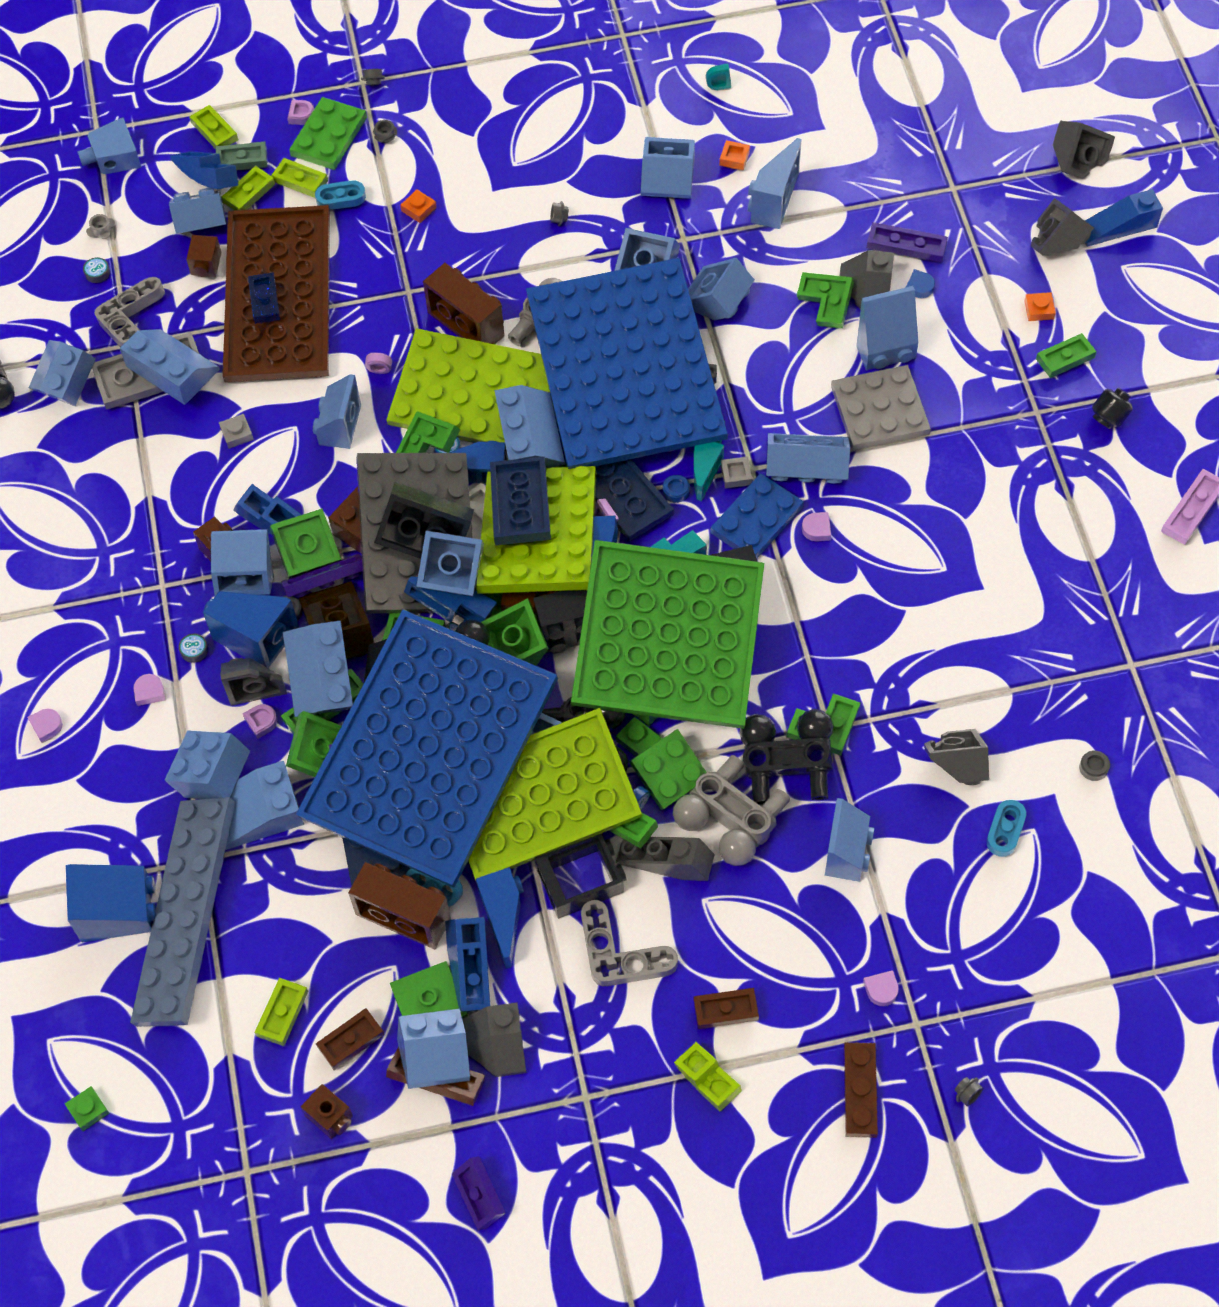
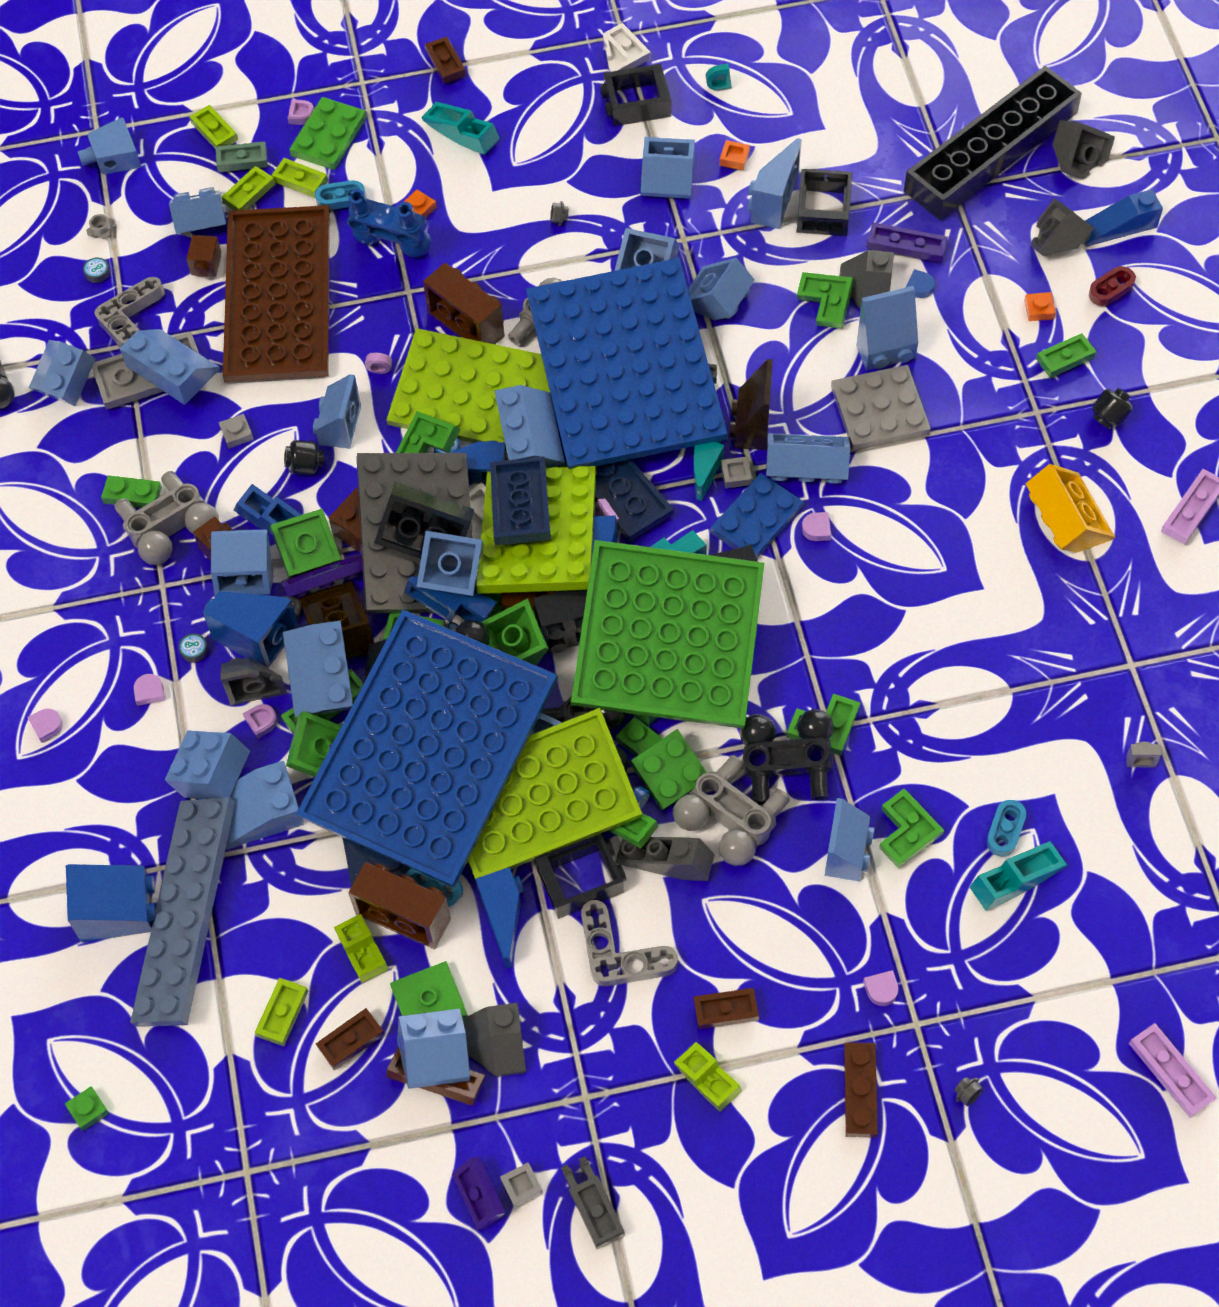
blue slope [170,151,238,189] -> none
clear blue plate [248,272,281,324] -> none
reddish brown brick [300,1084,353,1140] -> none
dark grey plate [361,69,385,86] -> none
dark grey plate [373,120,397,143] -> none
blue slope [445,917,490,1011] -> none
blue tile [663,475,690,503] -> none
dark grey slope [924,728,989,785] -> none
dark grey tile [1079,750,1110,781] -> none
none -> bright green plate [101,475,162,508]
none -> light grey piece [114,471,219,565]
none -> black head [284,440,324,475]
none -> lime slope [334,914,389,983]
none -> blue piece [347,189,431,258]
none -> teal slope [421,102,499,154]
none -> reddish brown plate [425,36,466,84]
none -> light grey plate [500,1162,543,1208]
none -> dark grey hinge [561,1156,625,1250]
none -> black window [600,64,671,127]
none -> white wing [603,23,651,72]
none -> dark brown slope [730,359,773,450]
none -> black window [796,169,852,236]
none -> bright green plate [879,789,944,869]
none -> black brick [904,66,1082,220]
none -> teal slope [969,841,1067,911]
none -> yellow slope [1025,464,1115,553]
none -> dark red plate [1088,266,1136,306]
none -> light grey plate [1126,742,1161,768]
none -> lavender plate [1129,1023,1217,1119]

